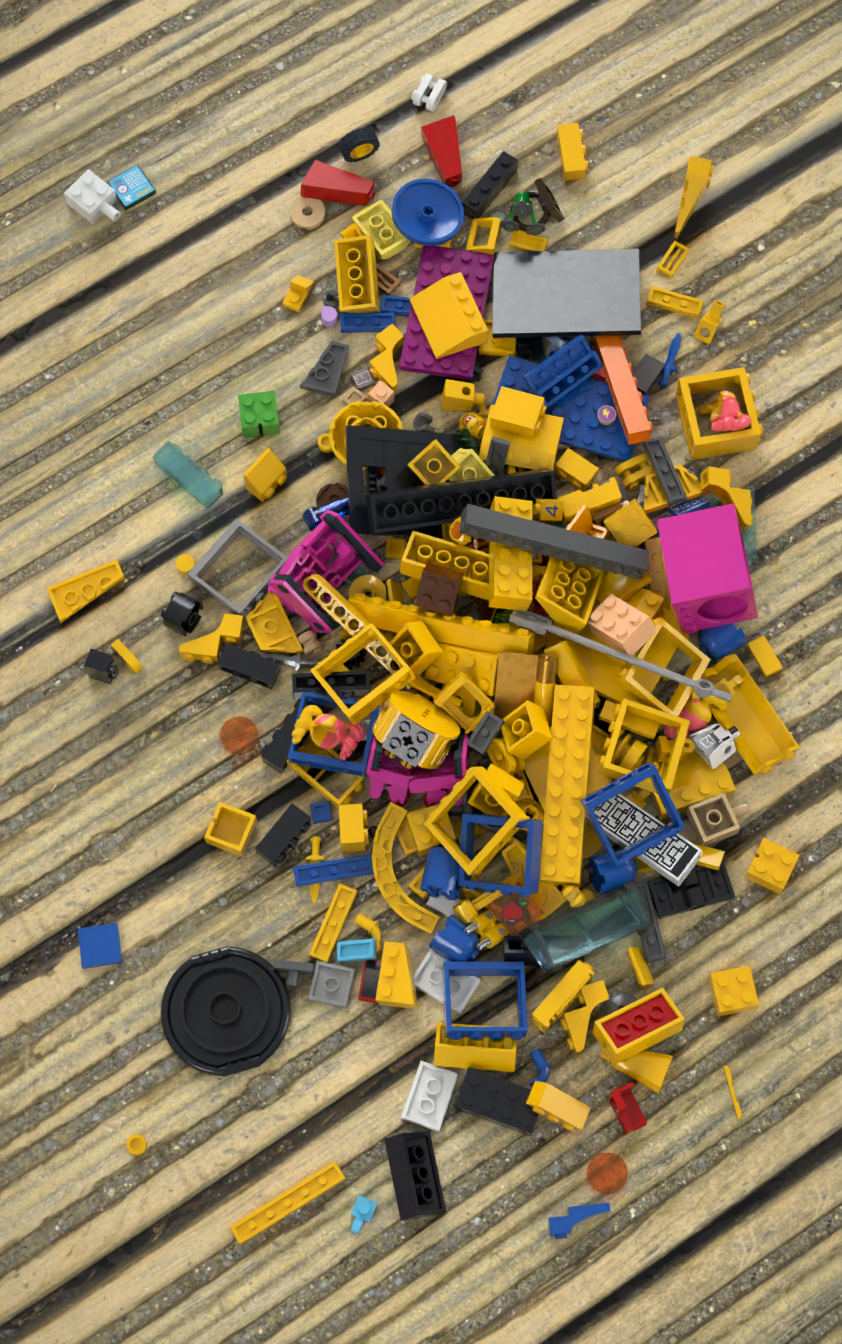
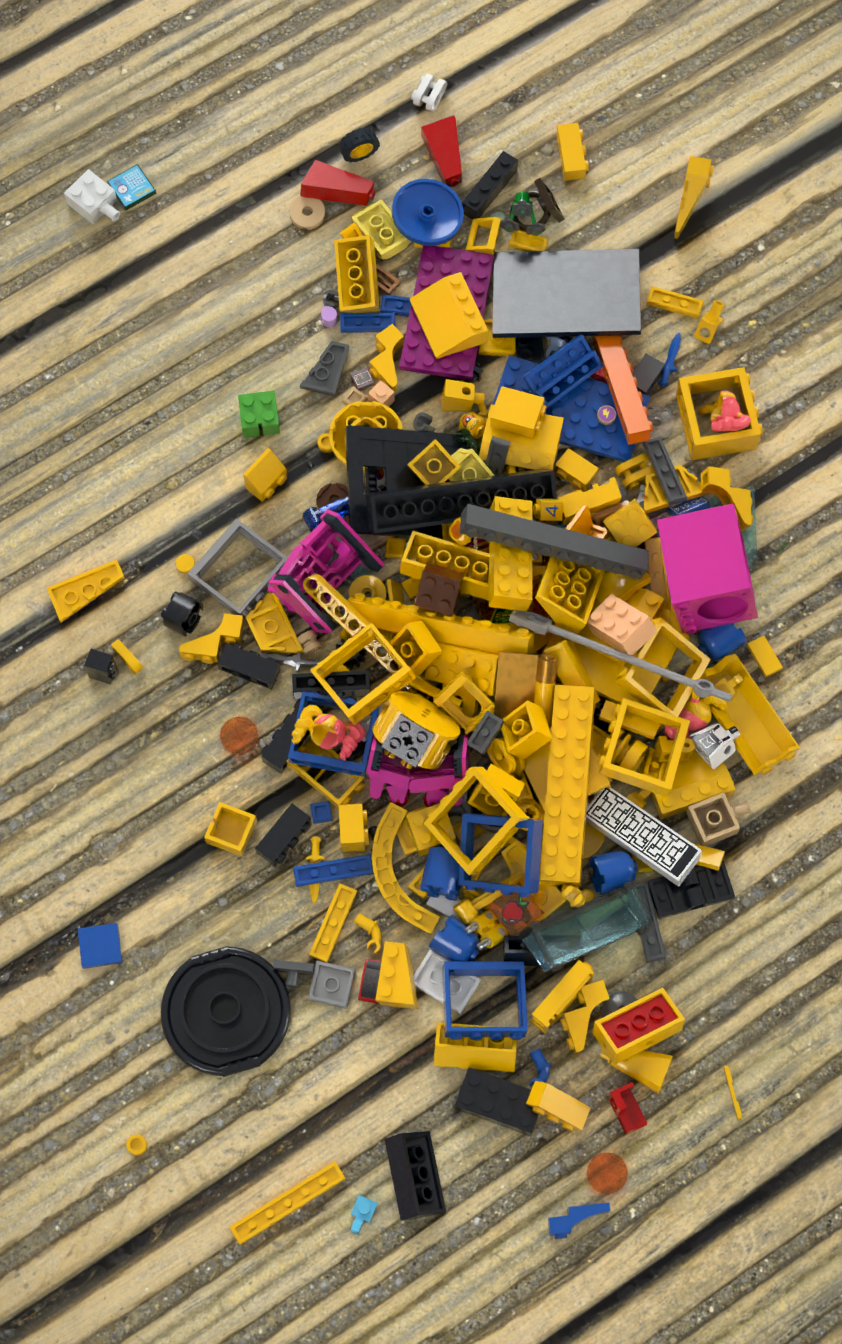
clear light blue brick [153,441,223,509] -> none
yellow slope [283,275,315,313] -> none
medium azure tile [337,938,377,963] -> none
white tile [401,1061,459,1132] -> none
blue window [580,762,685,866] -> none
yellow slope [626,947,654,989] -> none
yellow tile [656,241,690,279] -> none
yellow brick [708,966,759,1017] -> none
yellow piece [744,838,799,894] -> none

